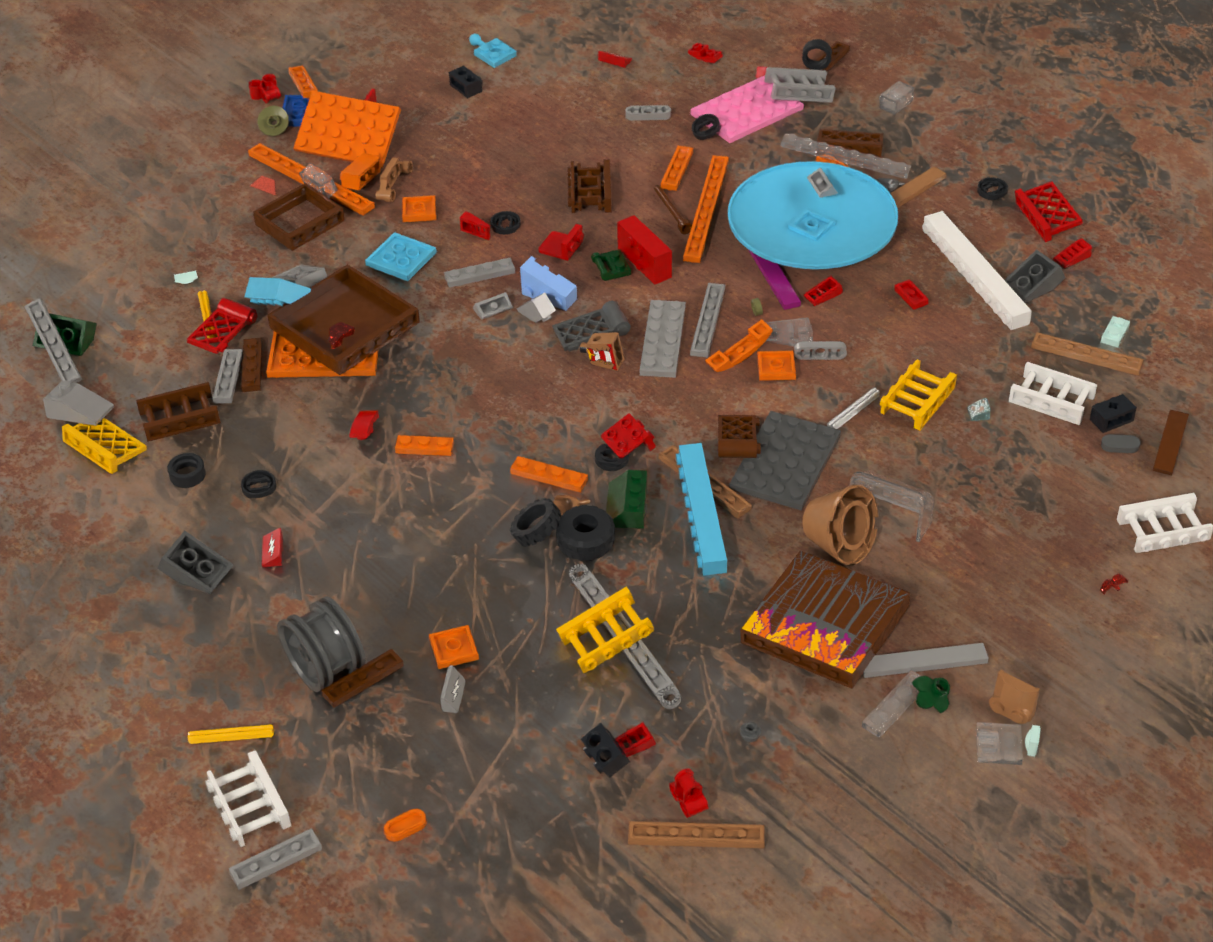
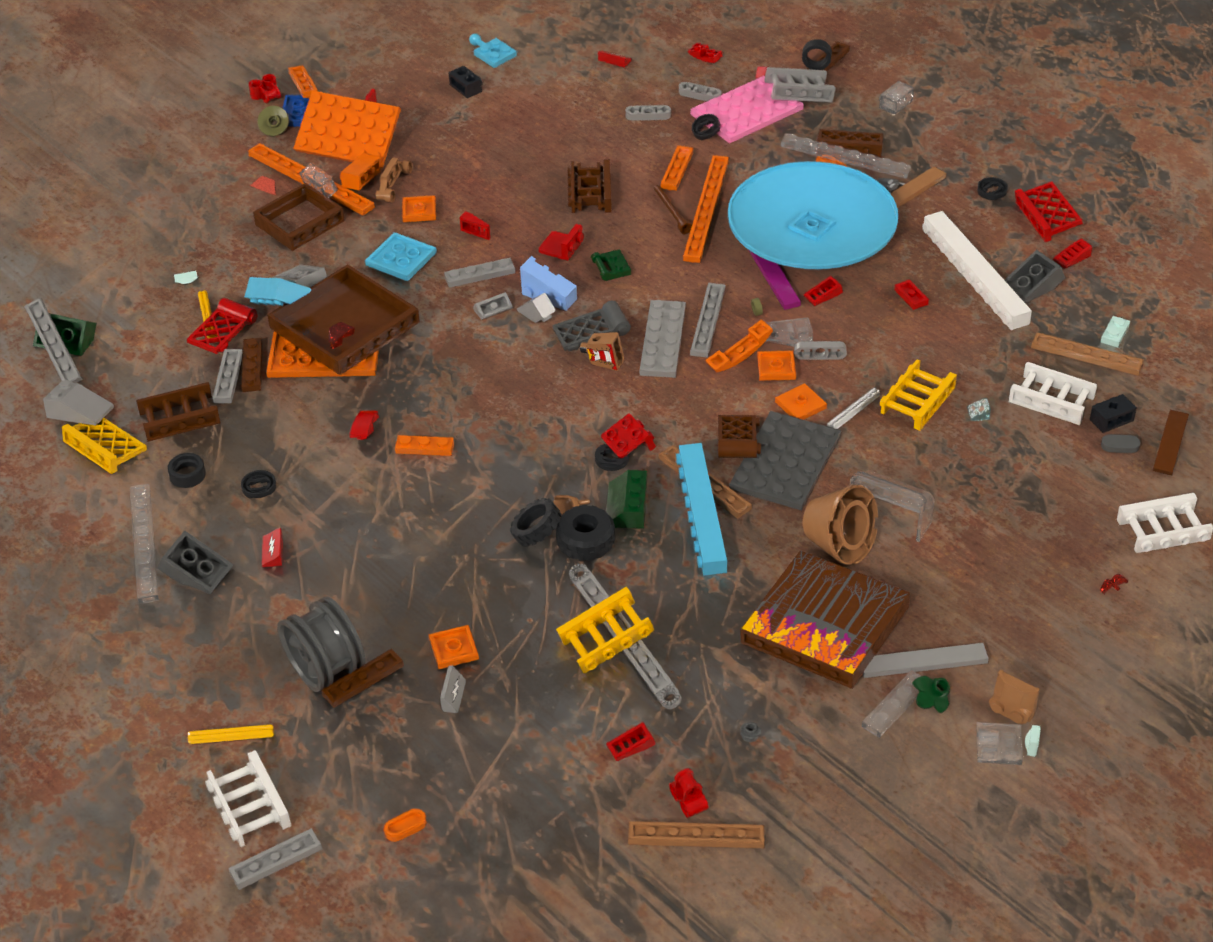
black piece [490,211,521,235] -> none
orange plate [510,456,588,493] -> none
black brick [581,723,630,777] -> none
red brick [617,215,672,285] -> none
light grey slope [807,167,838,198] -> none
none -> clear plate [130,484,159,604]
none -> light grey beam [679,82,722,101]
none -> orange plate [775,383,827,420]

